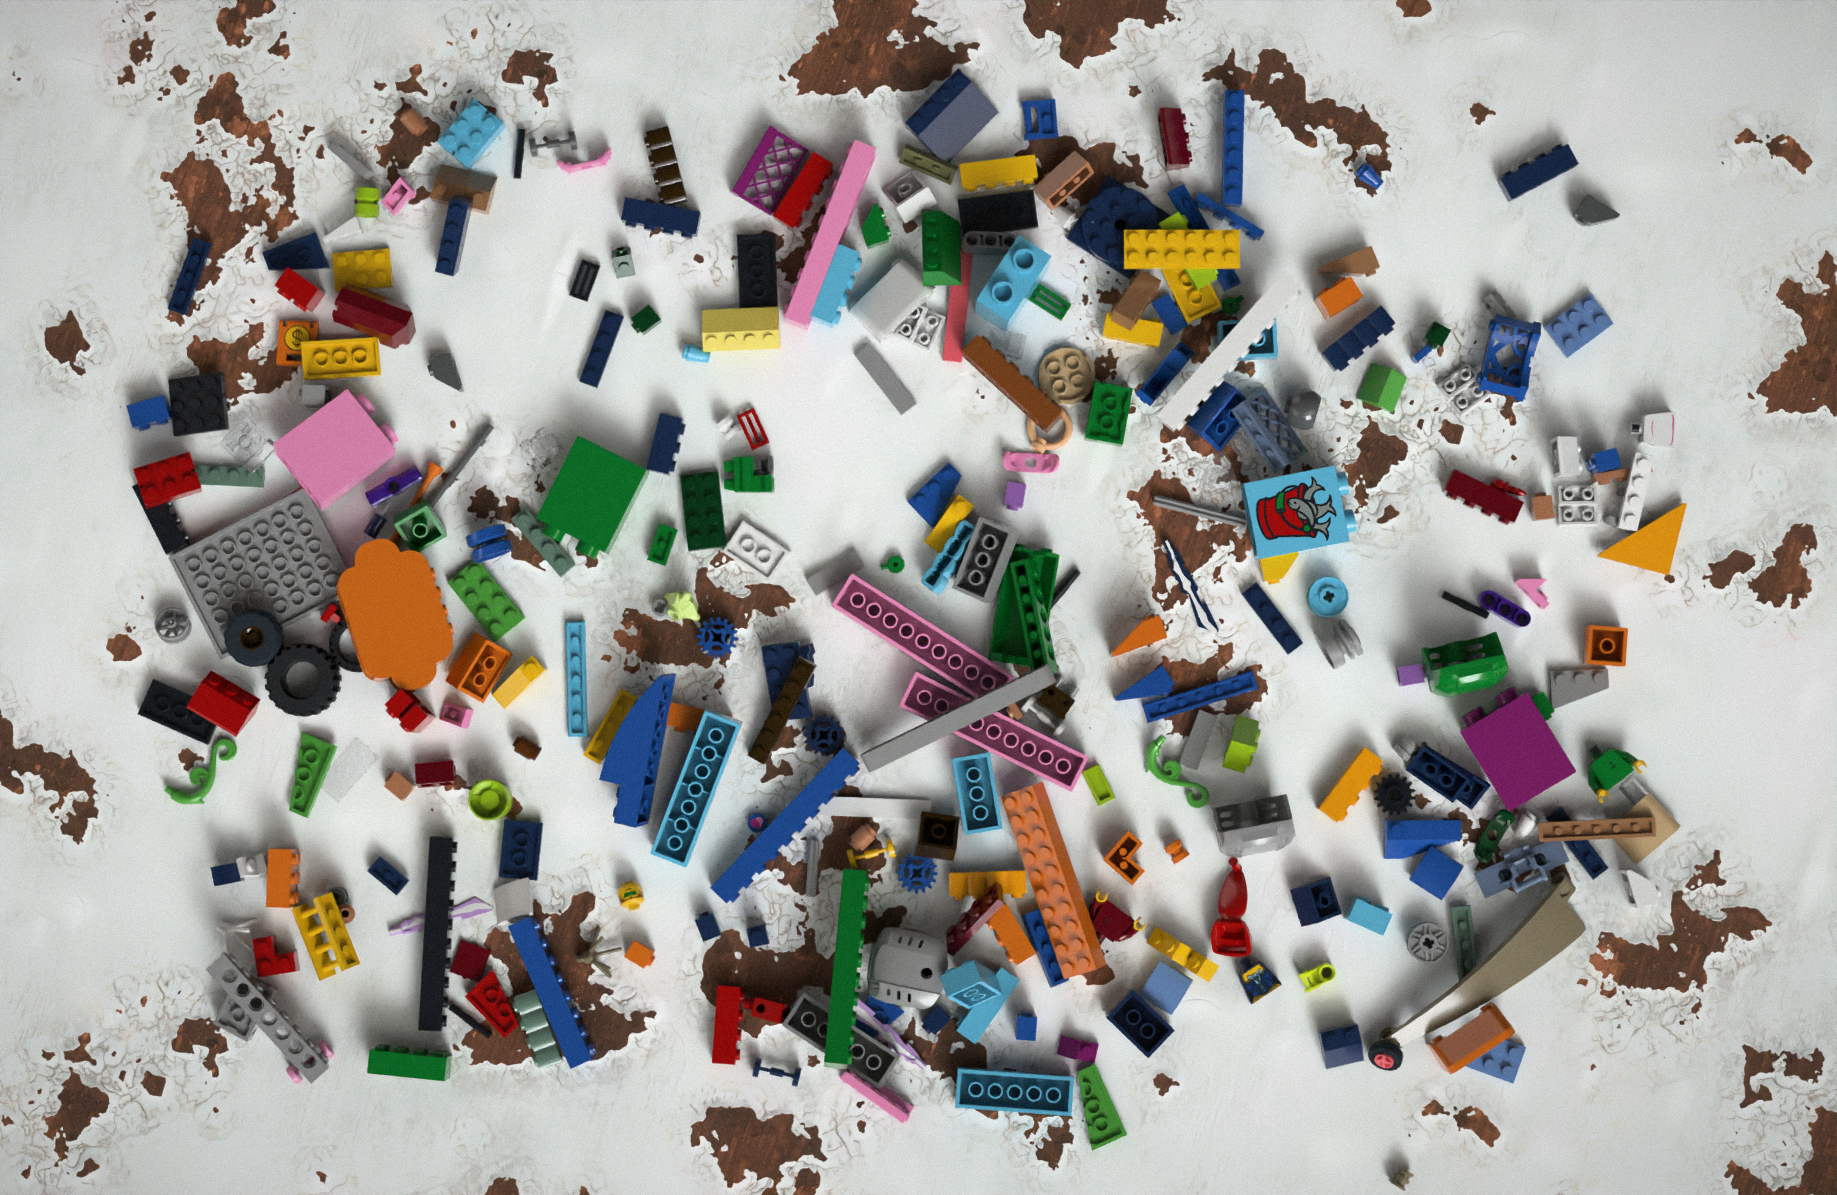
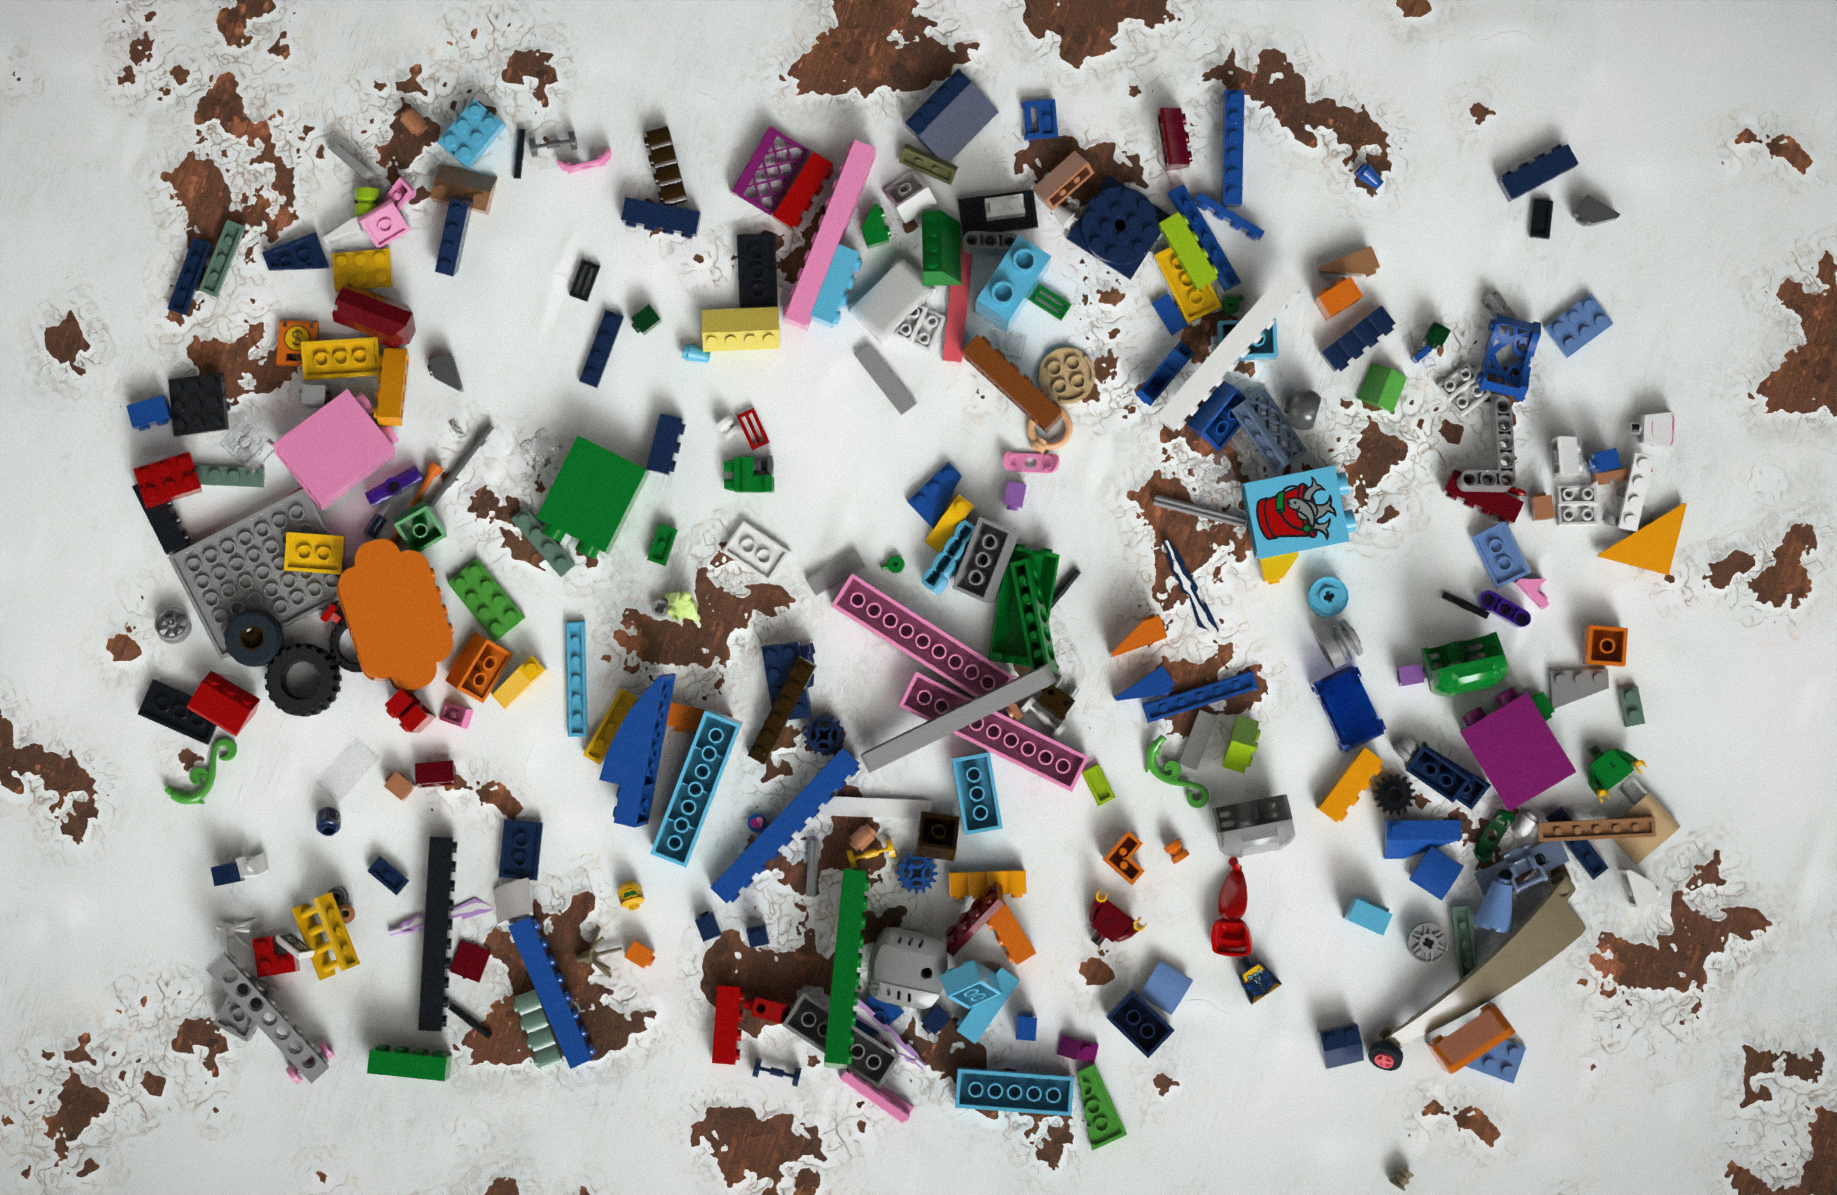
orange brick [266,848,301,908] -> none
red brick [274,267,325,312] -> none
bright green wing [289,732,338,818] -> none
blue wheel [465,524,513,563] -> none
red wing [465,969,519,1038] -> none
lime wheel [468,780,513,820] -> none
reddish brown brick [512,734,542,761] -> none
bracket [612,247,636,279] -> none
dark green plate [680,471,727,552] -> none
blue gear [697,617,739,659] -> none
yellow brick [959,154,1038,192] -> none
orange brick [1000,782,1107,979] -> none
blue plate [1022,909,1069,988] -> none
green piece [1084,381,1133,447] -> none
yellow brick [1102,312,1163,349] -> none
medium nougat brick [1111,270,1161,331] -> none
yellow plate [1124,230,1240,269] -> none
yellow arch [1146,926,1219,982] -> none
dark blue plate [1241,582,1303,655] -> none
dark blue slope [1290,877,1342,927] -> none
neon yellow piece [1297,963,1336,993] -> none
none -> sand green plate [199,220,246,298]
none -> tile [275,932,315,960]
none -> yellow plate [284,532,345,574]
none -> dark blue head [316,807,341,836]
none -> bright pink tile [358,199,410,249]
none -> light orange brick [374,348,409,426]
none -> clear plate [448,417,466,439]
none -> white brick [984,194,1025,221]
none -> clear blue windscreen [1309,664,1386,754]
none -> light grey beam [1456,397,1516,492]
none -> medium blue plate [1471,520,1532,589]
none -> medium blue cone [1473,877,1513,933]
none -> black tile [1529,199,1553,240]
none -> sand green plate [1618,686,1645,727]

